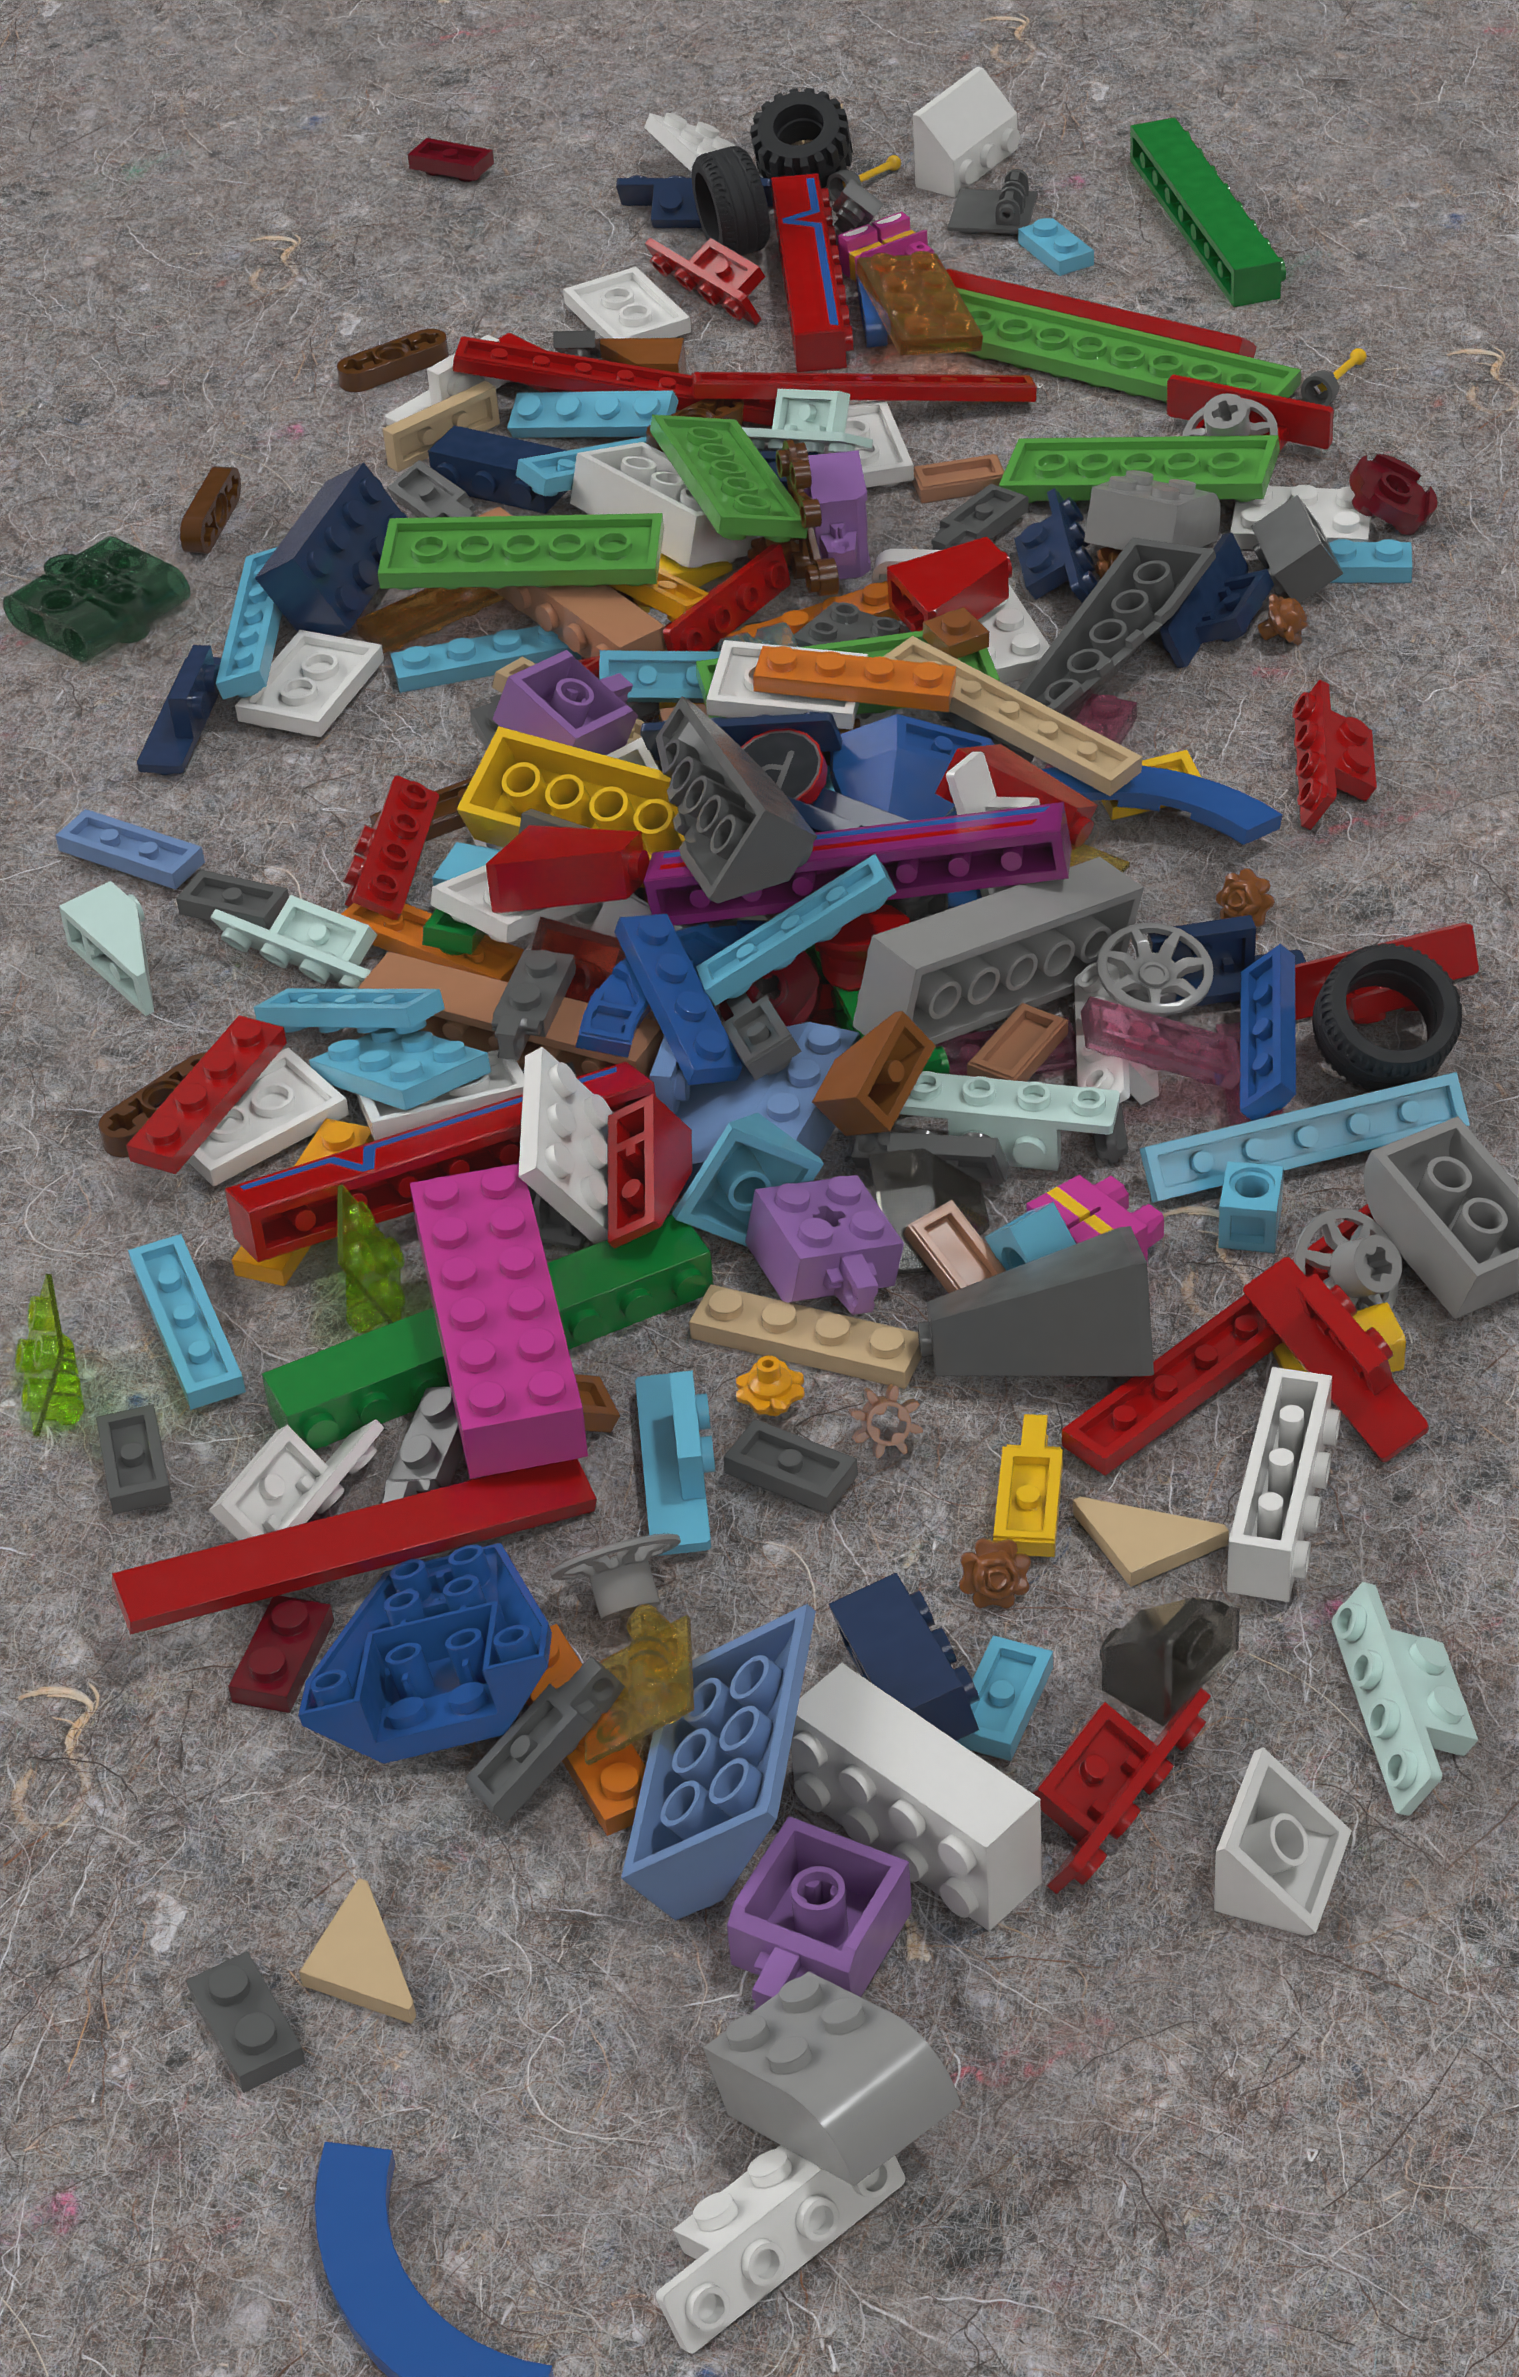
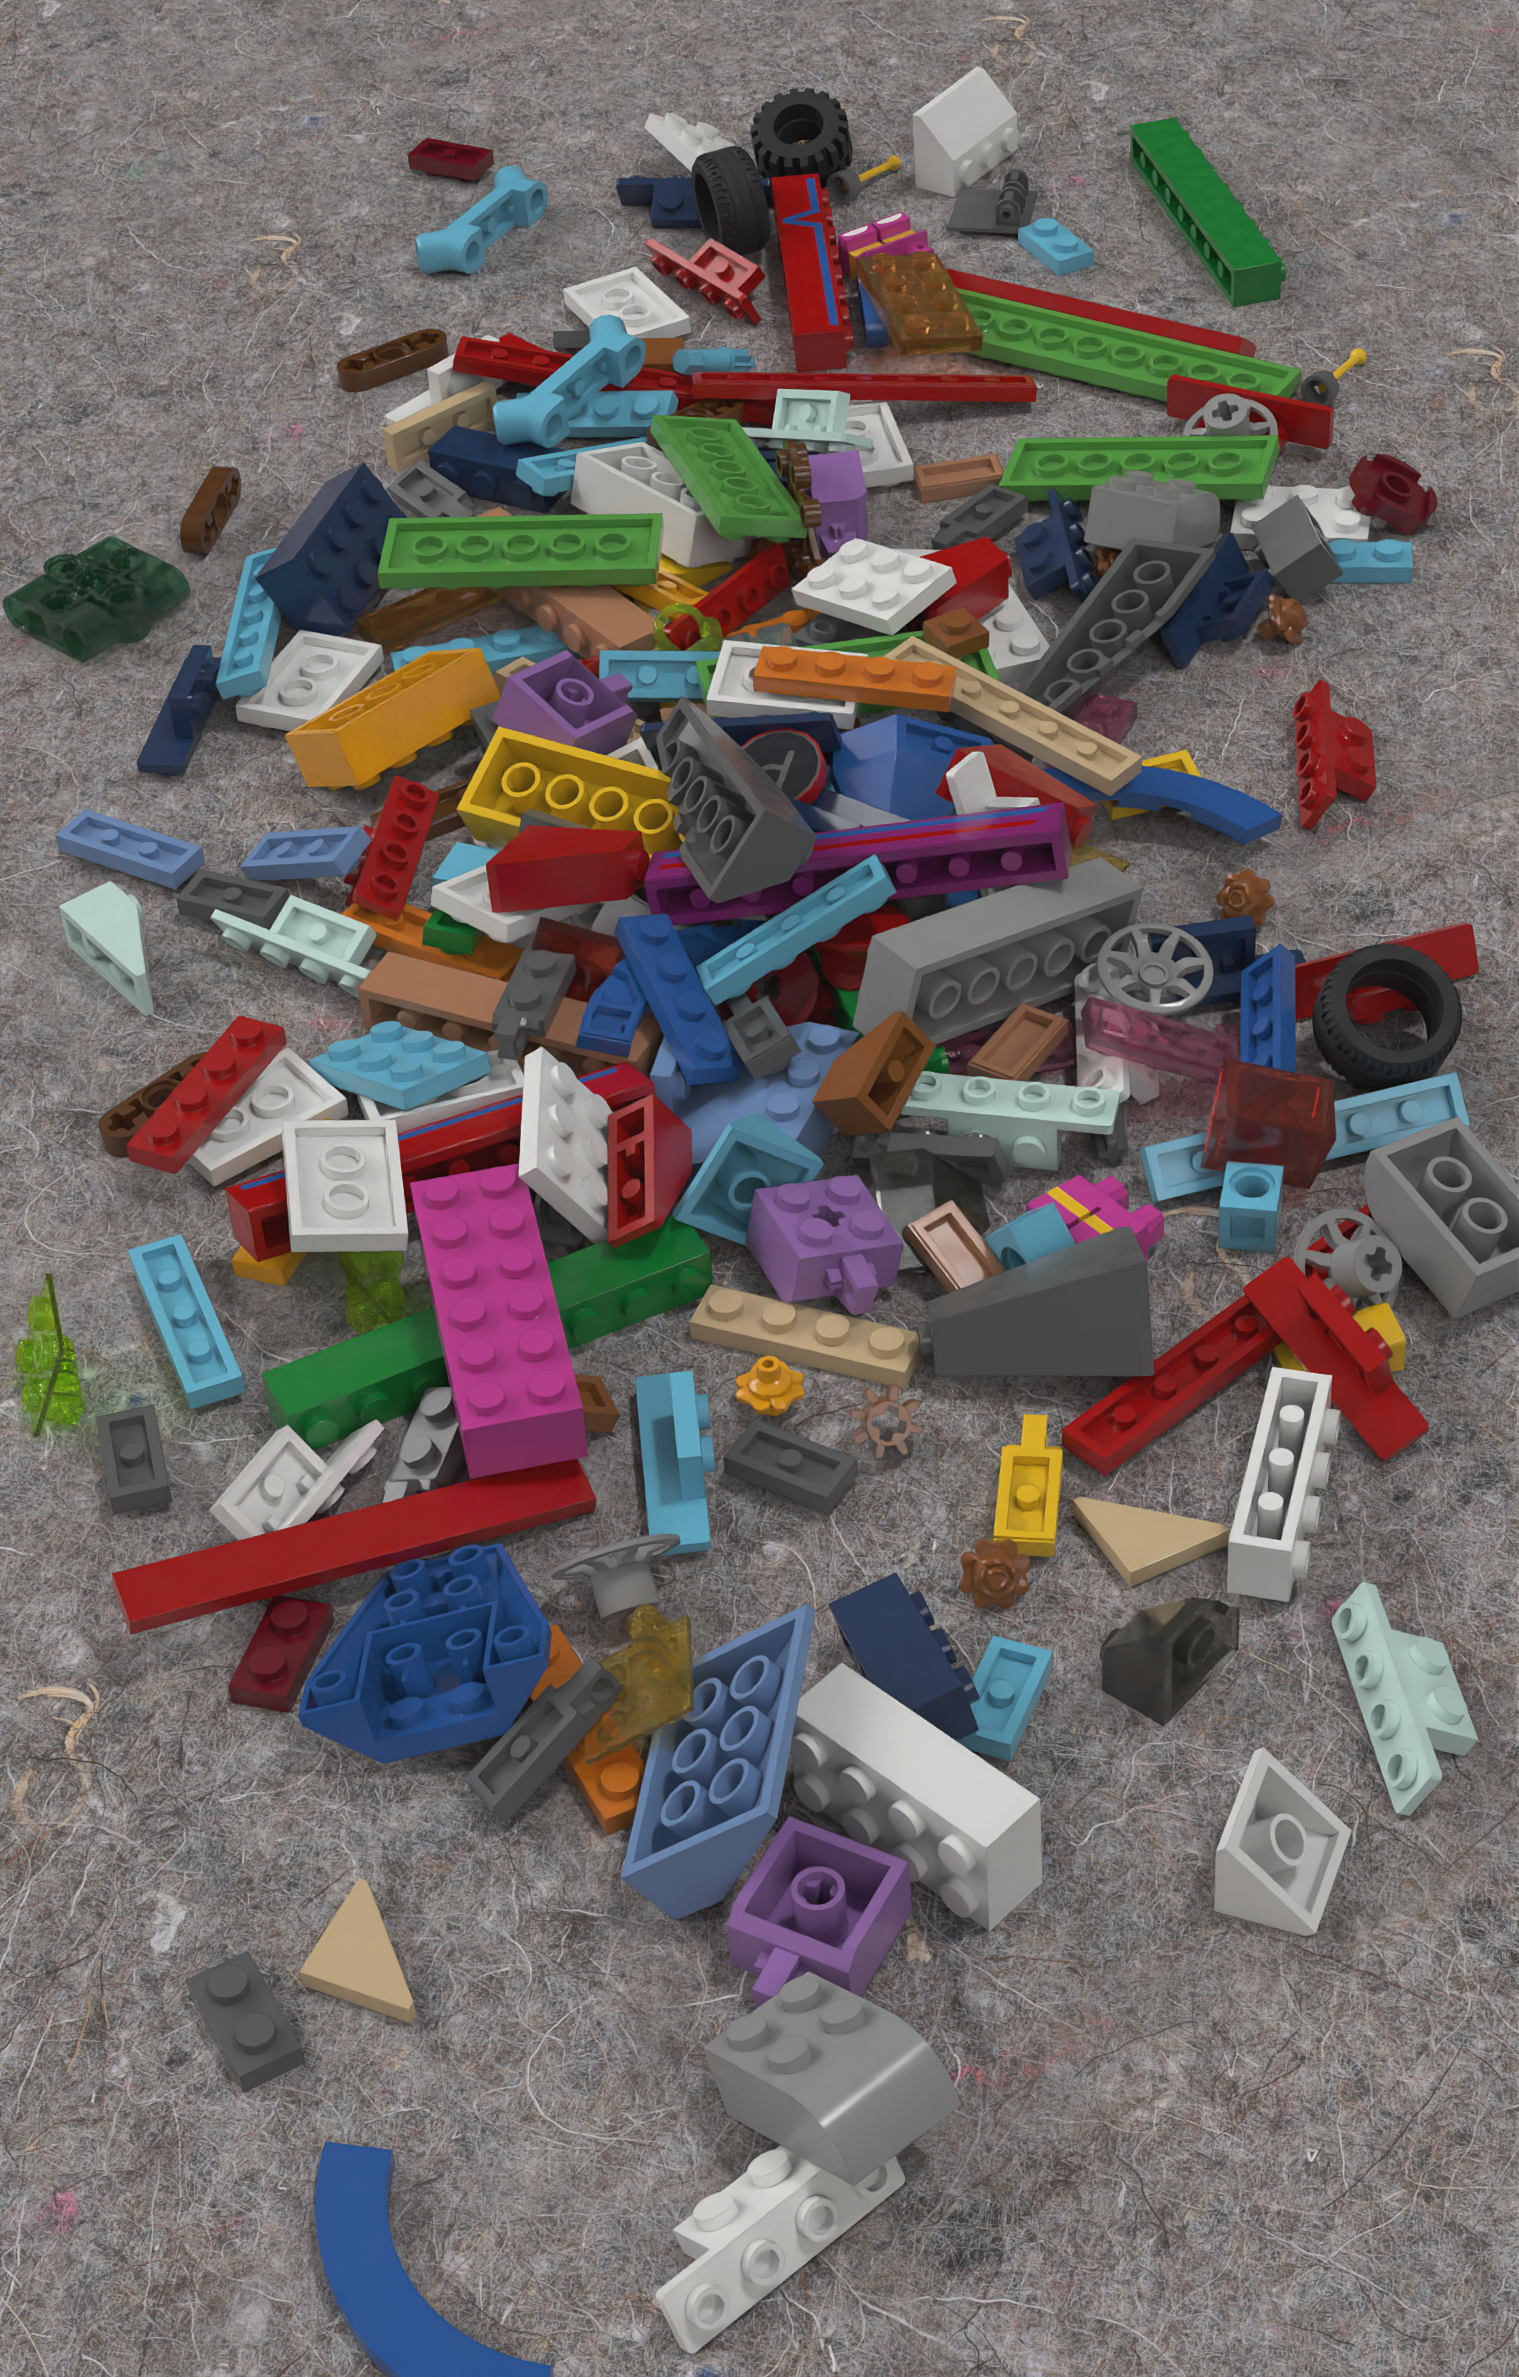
medium azure plate [253,988,445,1034] -> none
dark grey hinge [832,179,884,233] -> none
red bracket [1033,1687,1211,1894] -> none
none -> medium blue plate [240,826,372,881]
none -> white plate [282,1120,408,1252]
none -> light orange brick [285,648,501,791]
none -> medium azure plate [415,165,548,274]
none -> medium azure plate [492,314,646,448]
none -> clear neon green piece [652,603,723,652]
none -> medium azure piece [672,347,755,374]
none -> white plate [791,538,957,636]
none -> clear red slope [1200,1058,1336,1189]

